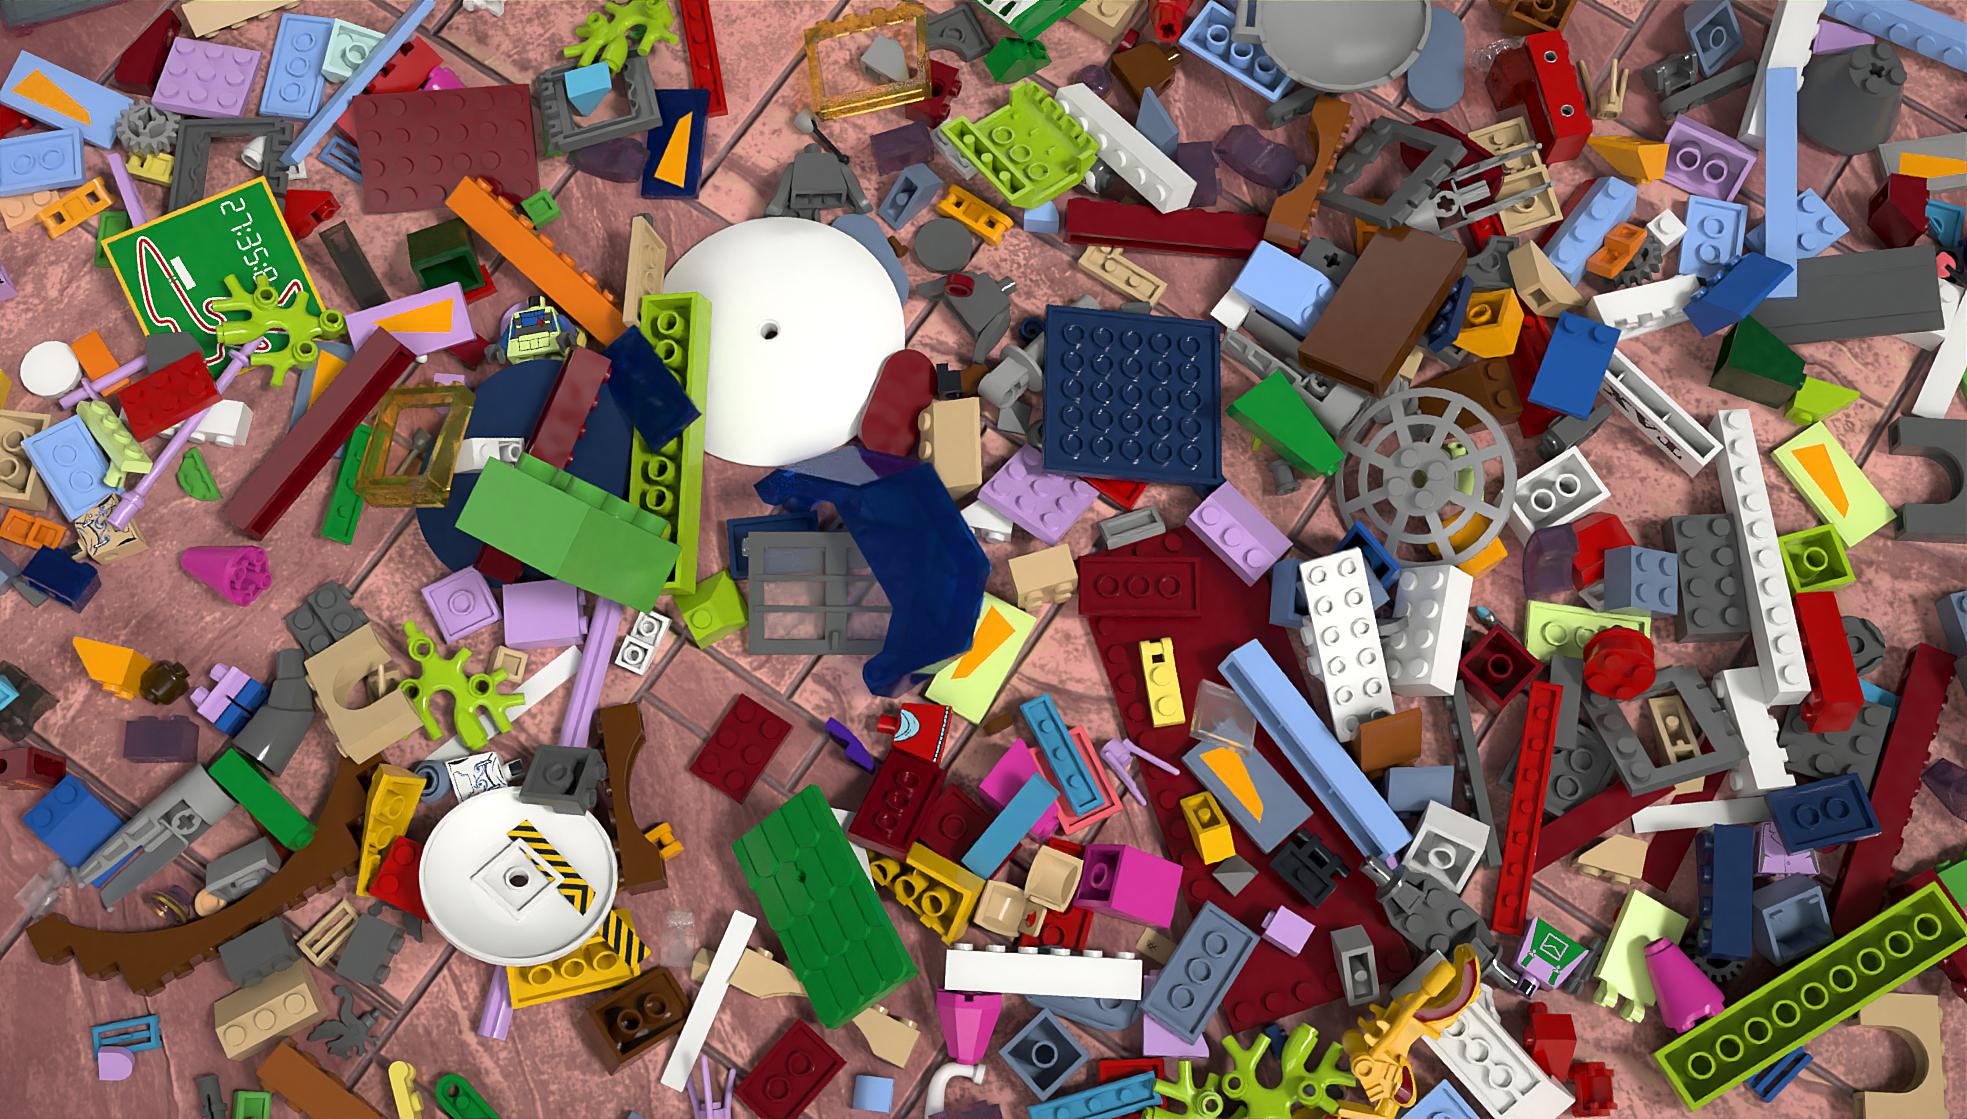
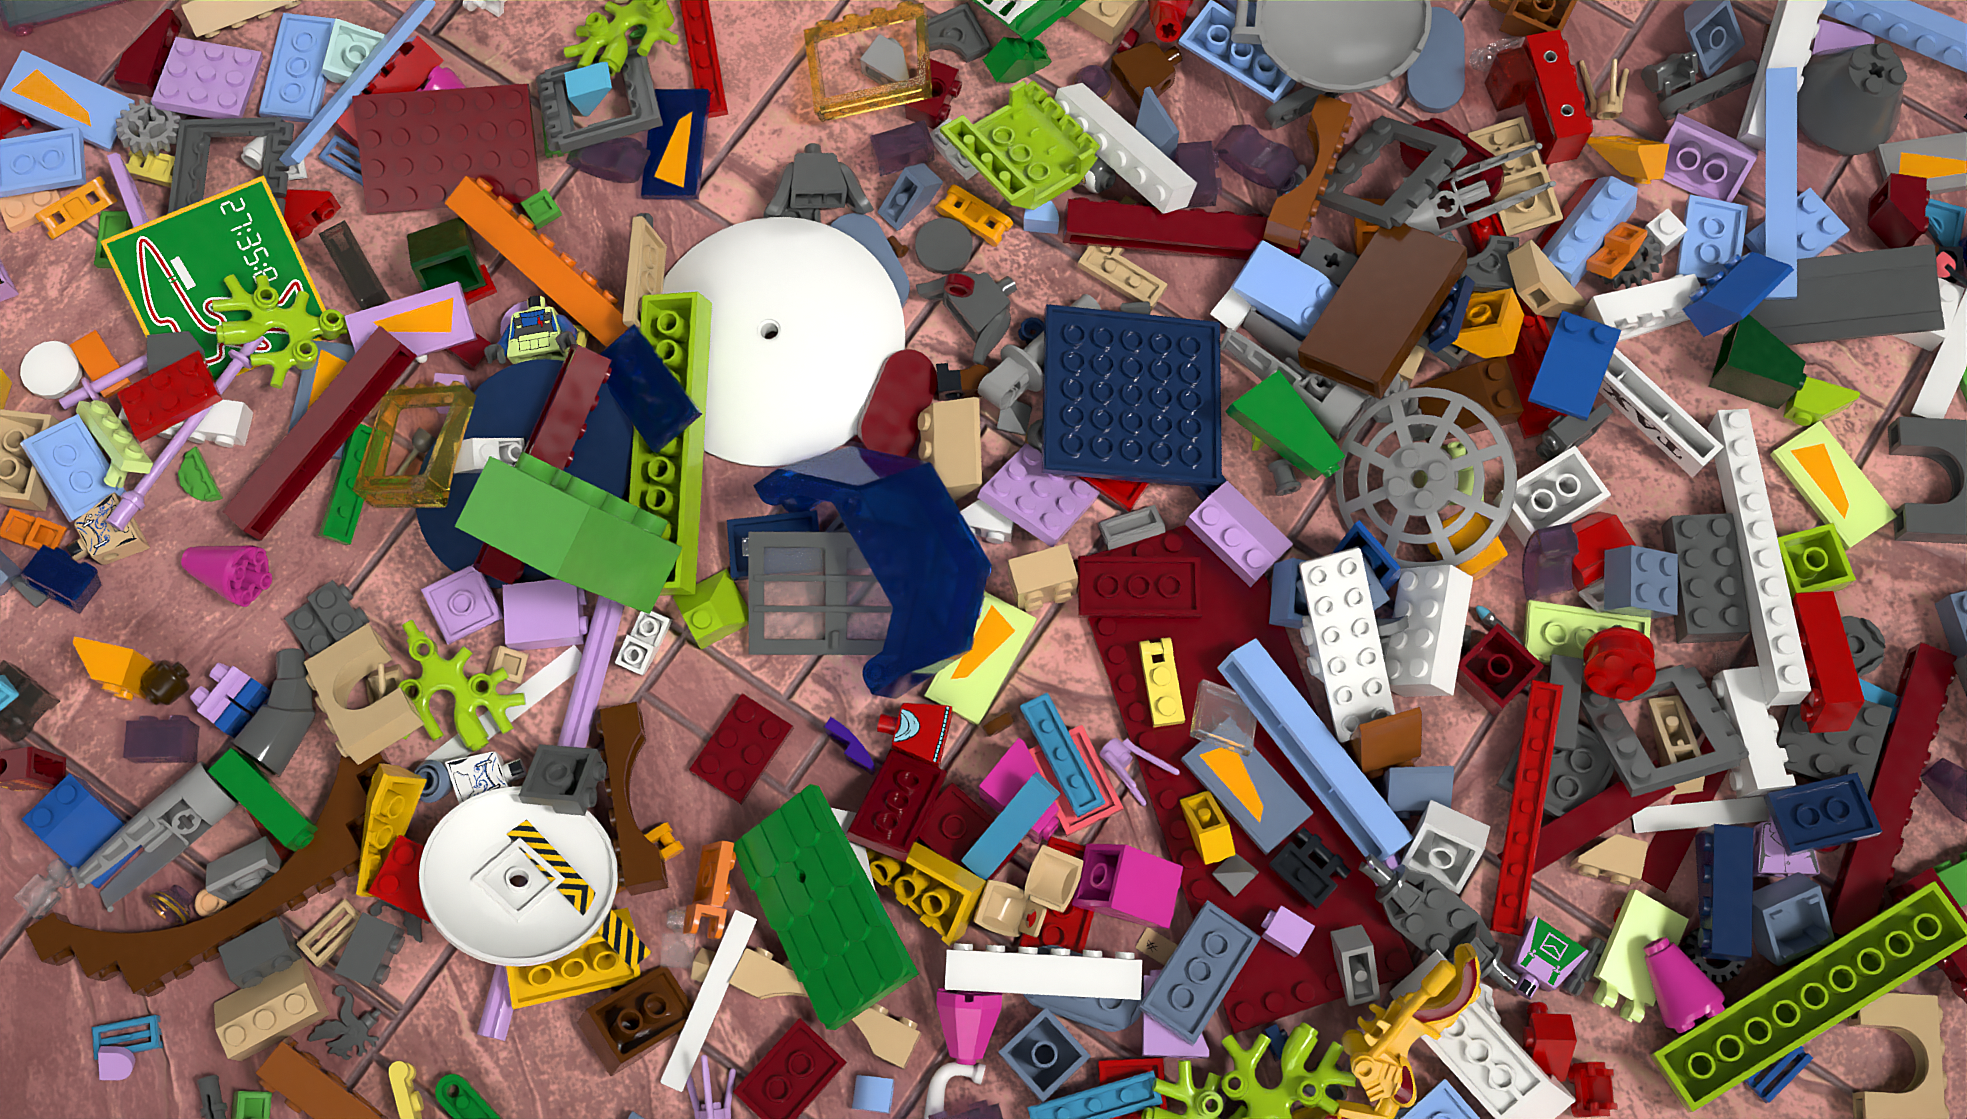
hinge [793,108,850,165] -> none
dark grey plate [1442,680,1503,871] -> none
none -> orange plate [683,840,736,939]

